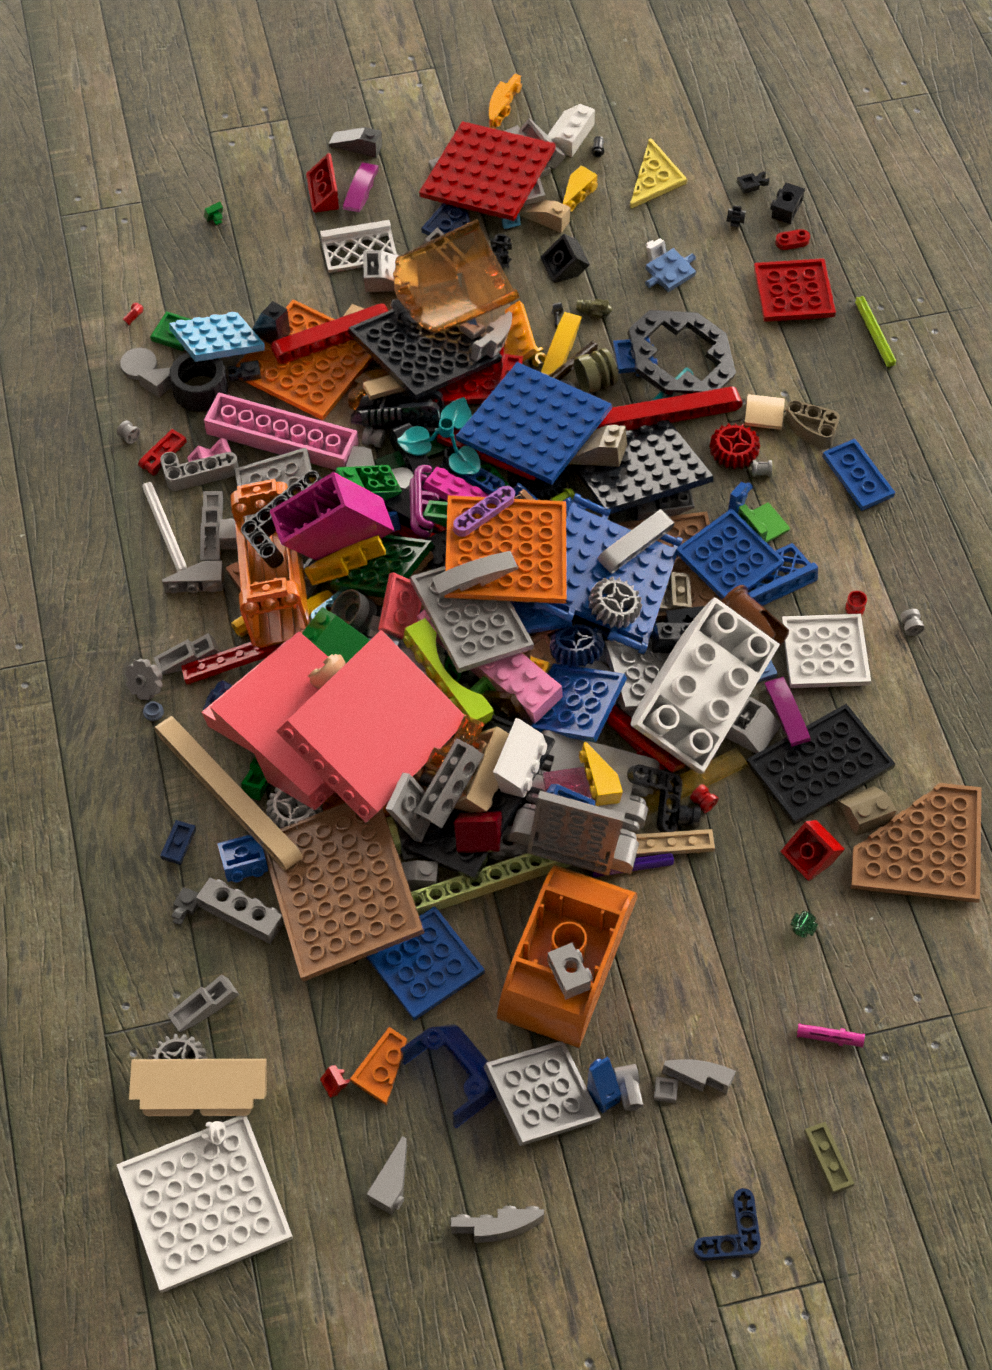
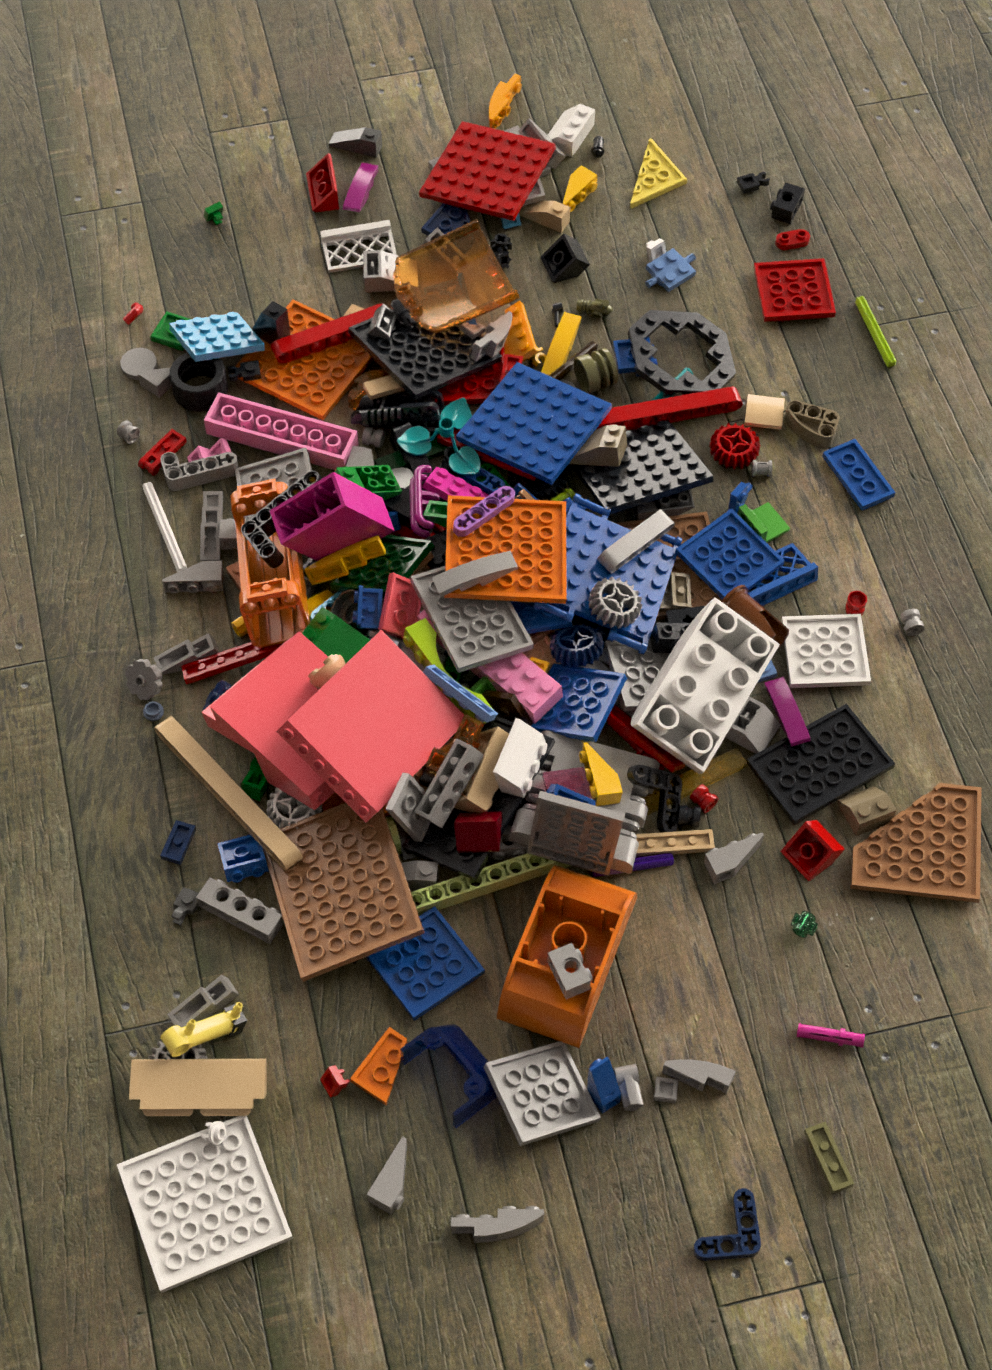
black gear [726,205,746,227] -> none
none -> light yellow piece [161,1002,248,1057]
none -> blue bracket [353,585,383,630]
none -> dark grey slope [368,304,397,339]
none -> medium blue plate [423,665,498,723]
none -> light grey slope [704,832,764,884]

